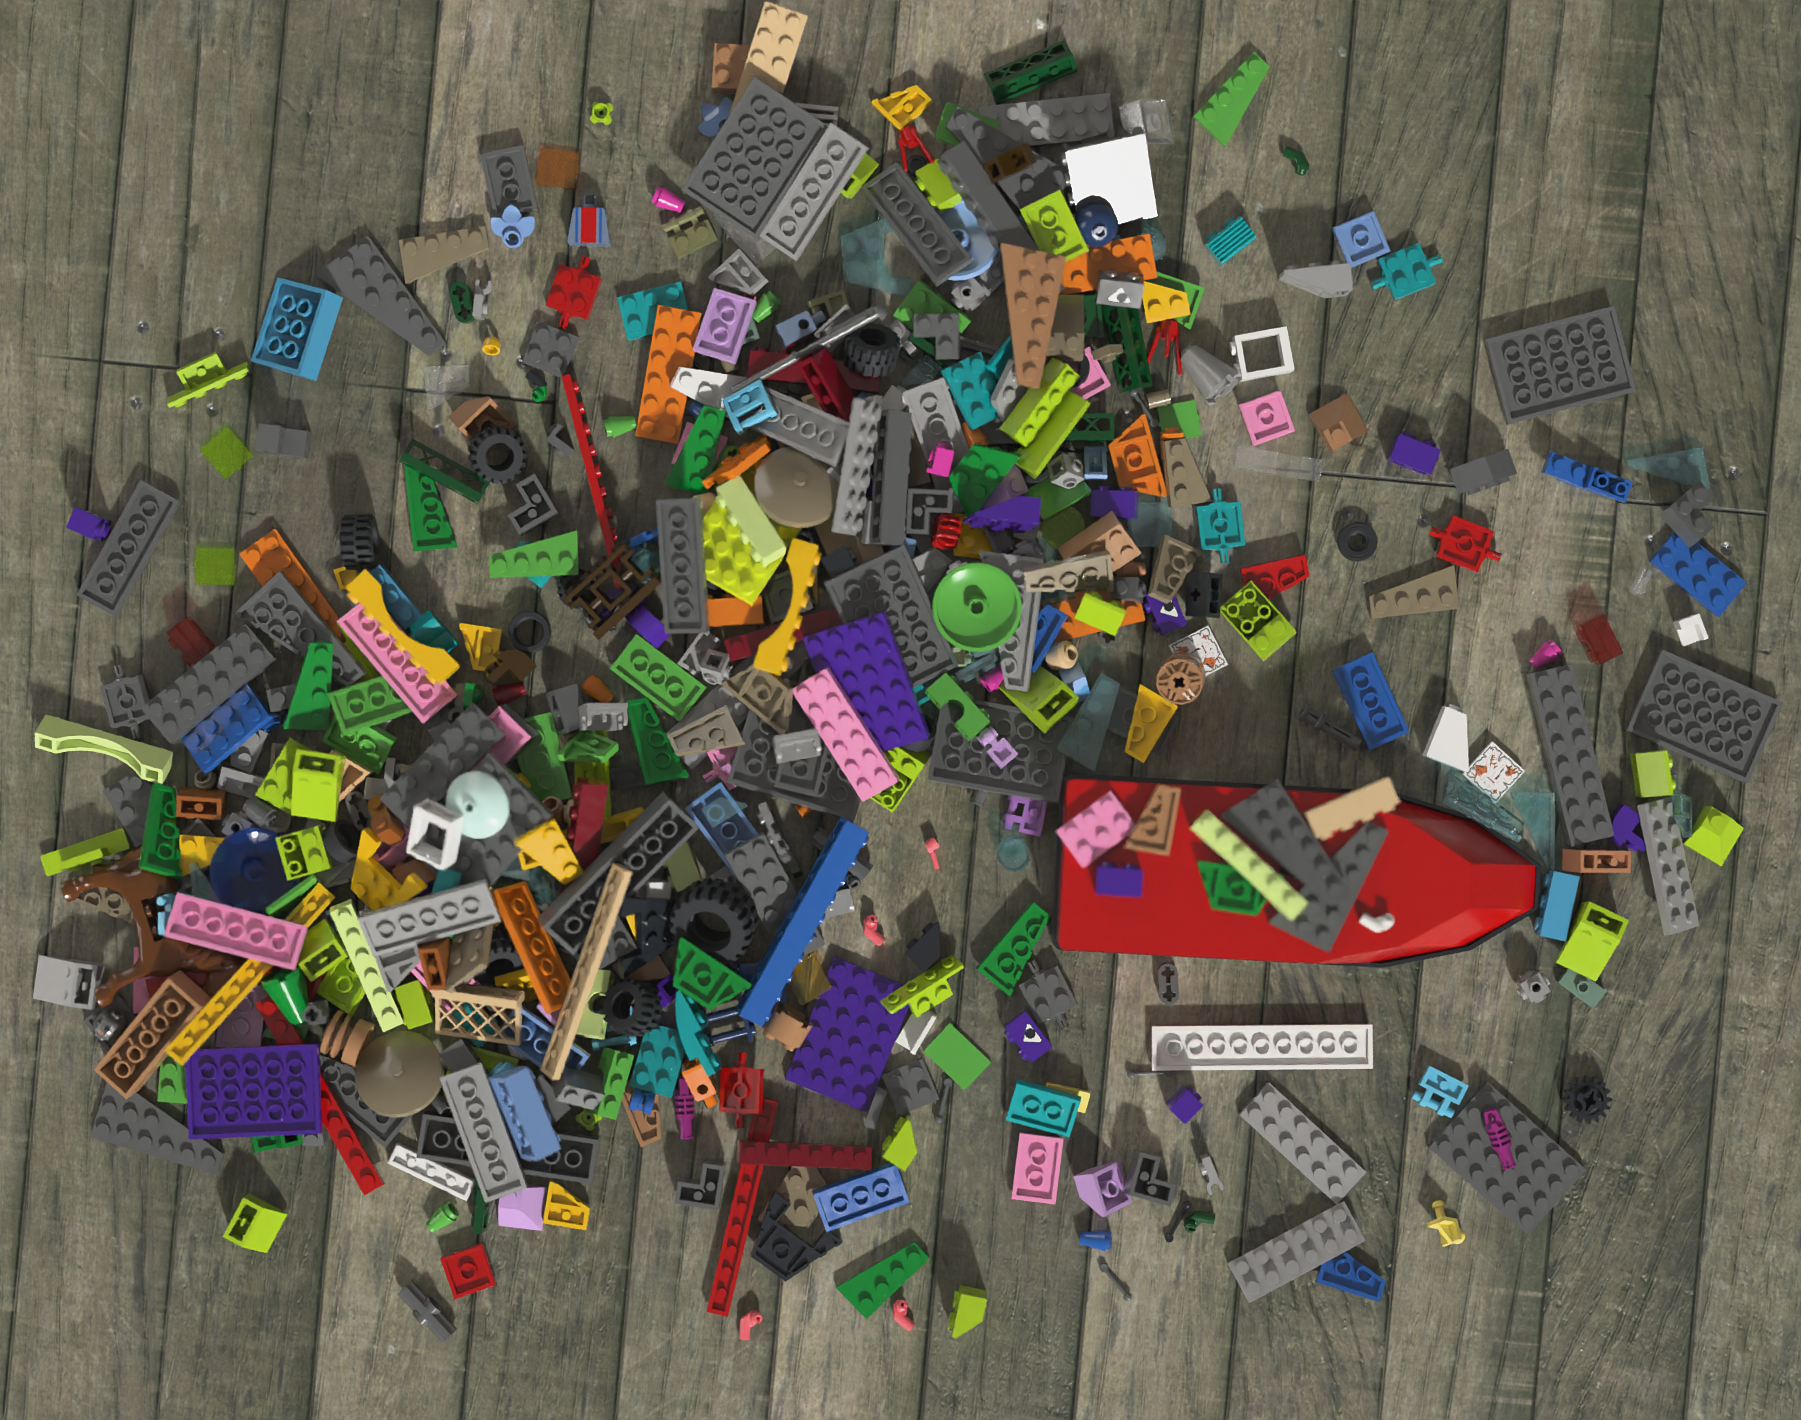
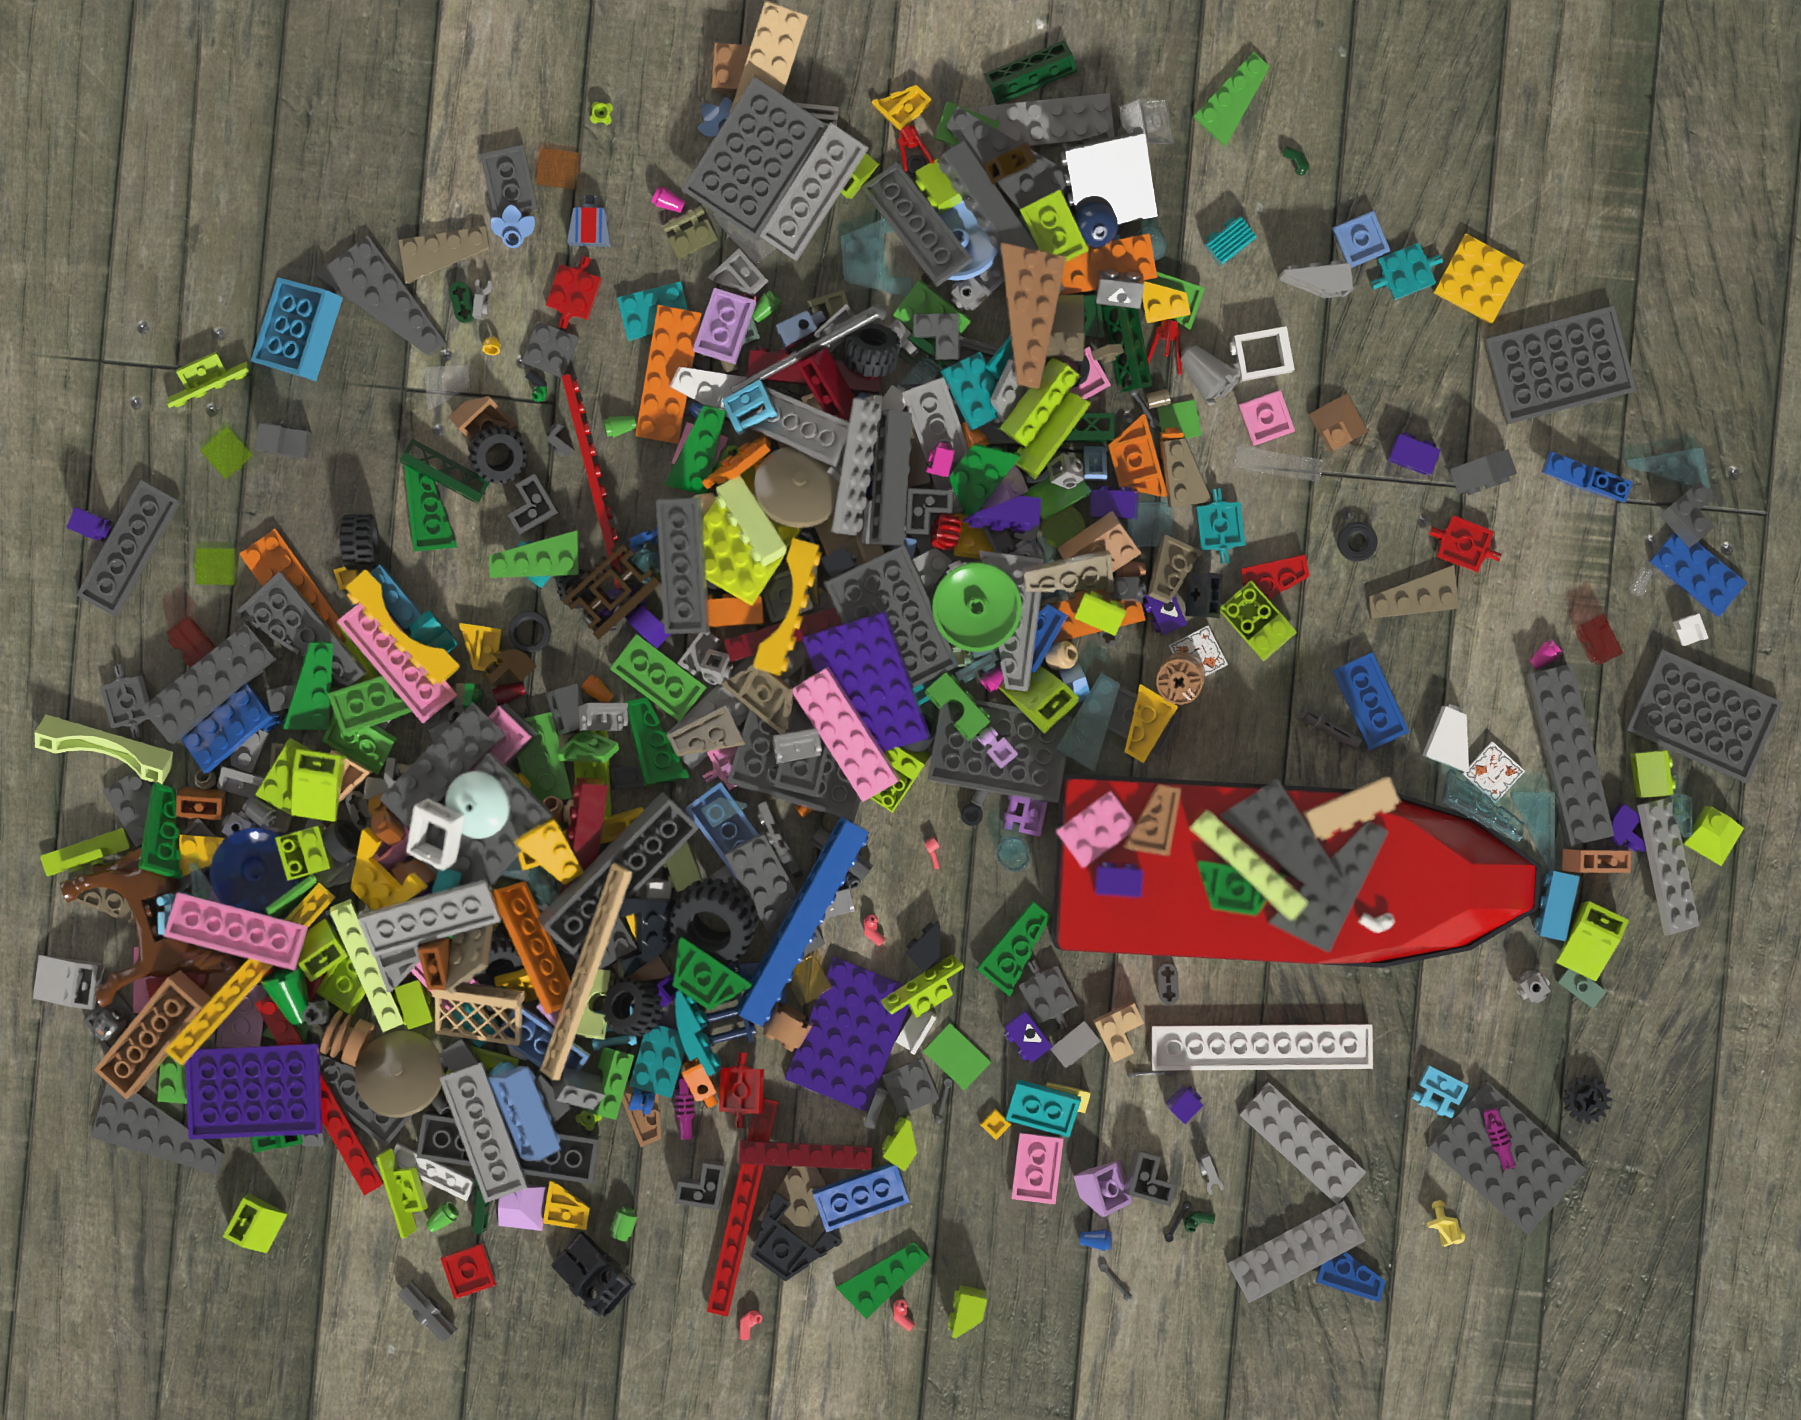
none -> lime bracket [376,1148,428,1238]
none -> black connector [551,1231,636,1317]
none -> bright green brick [610,1206,638,1241]
none -> black plate [961,804,983,826]
none -> yellow tile [980,1108,1011,1140]
none -> light grey hinge [1050,1021,1101,1068]
none -> tan brick [1093,1001,1144,1063]
none -> yellow plate [1433,234,1524,324]

